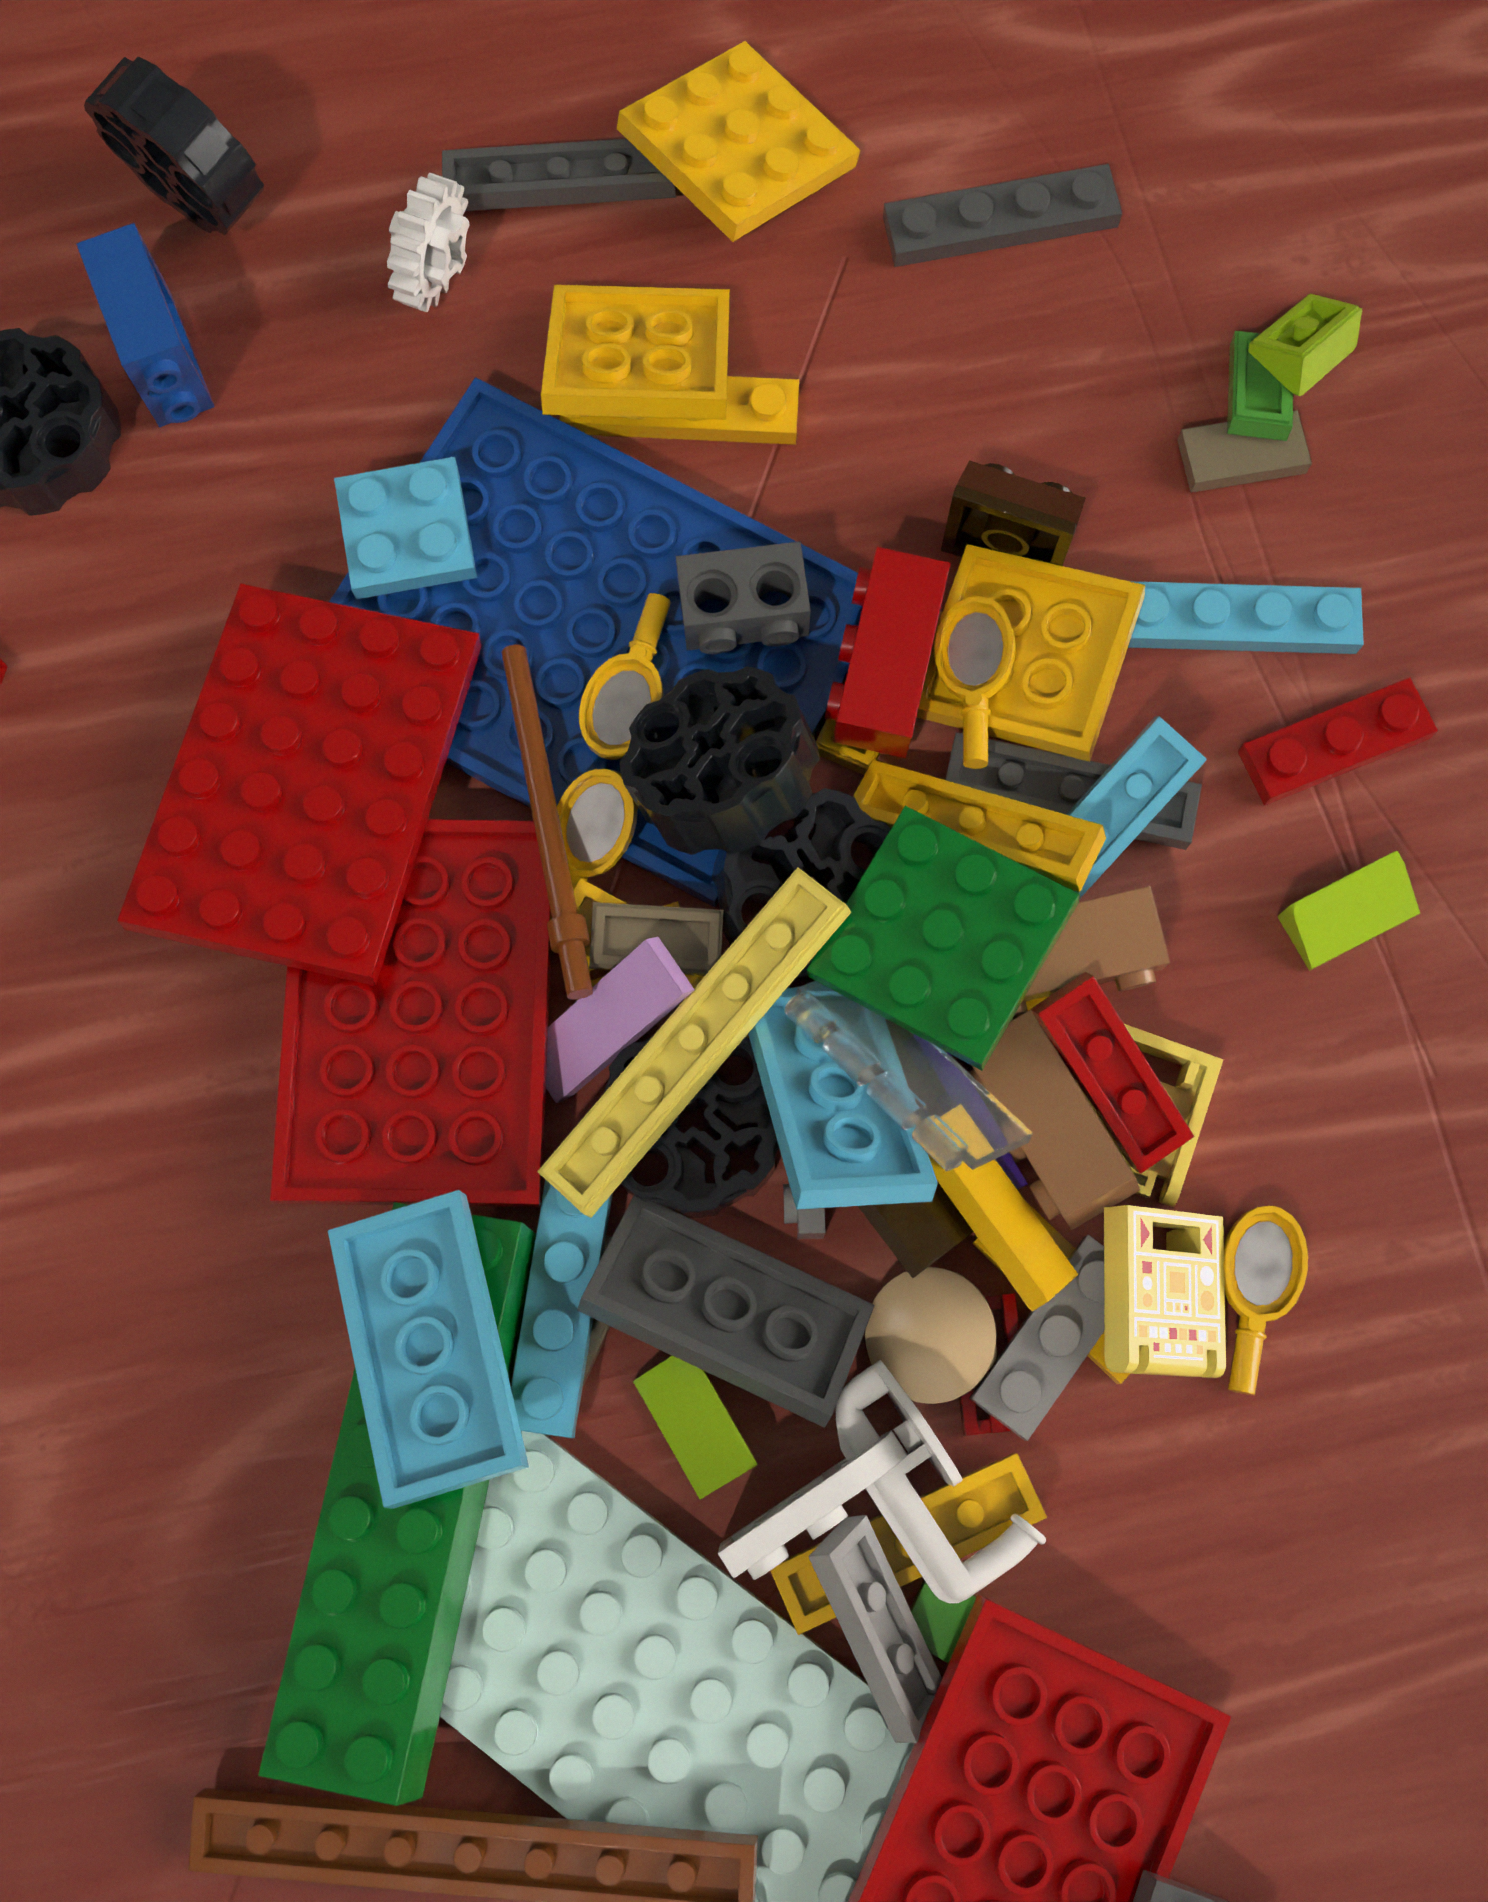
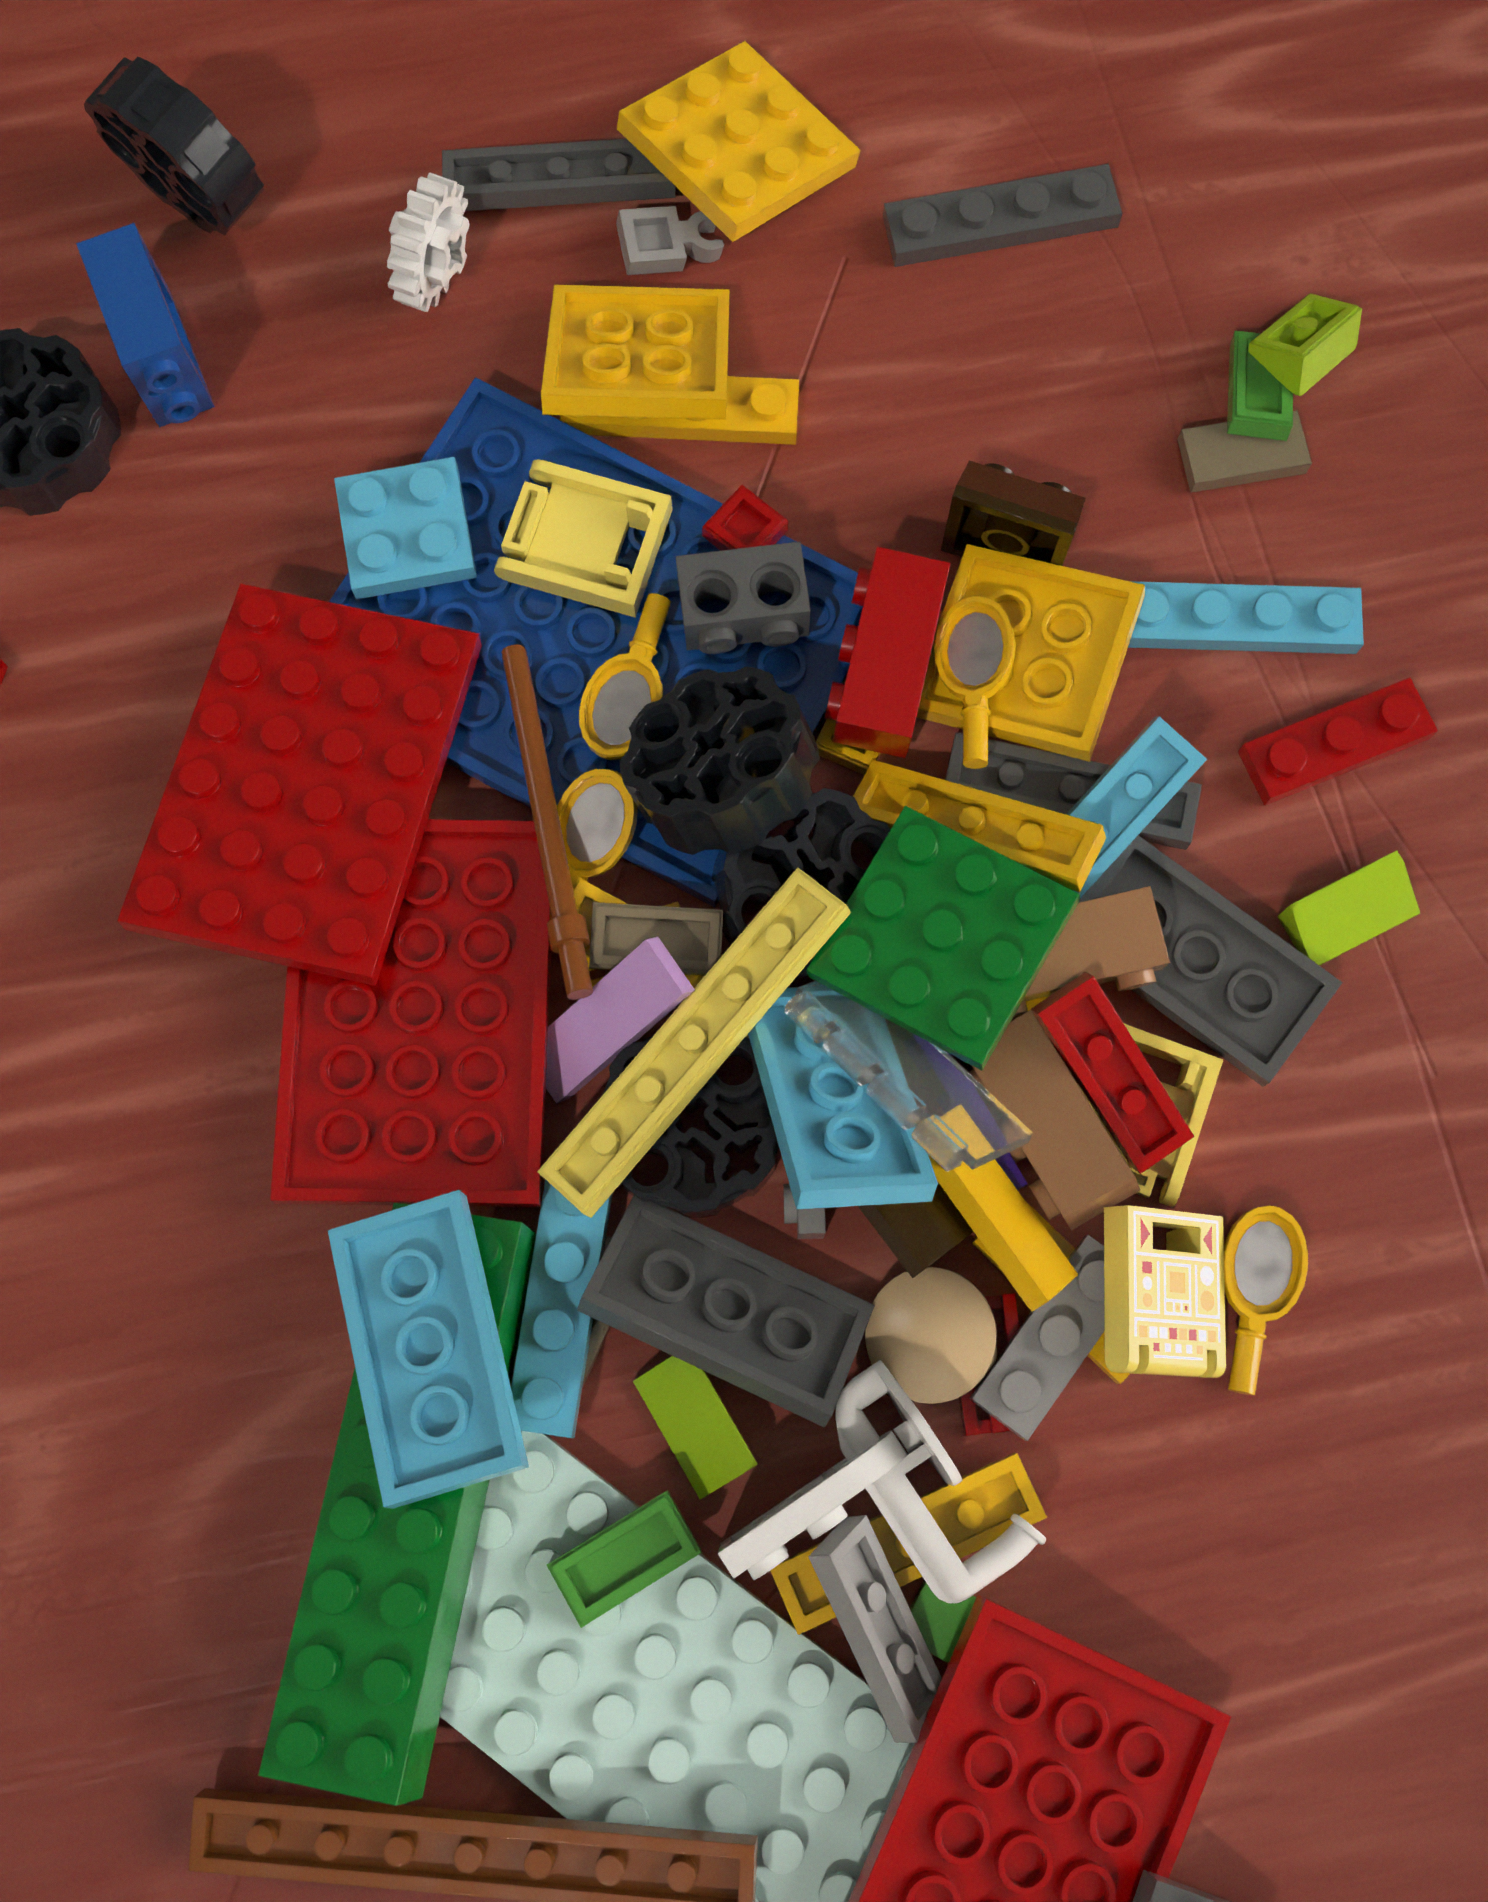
none -> light yellow container [494,459,672,618]
none -> bright green tile [547,1490,702,1628]
none -> light grey plate [616,206,724,275]
none -> red tile [702,485,788,551]
none -> dark grey plate [1079,835,1343,1087]

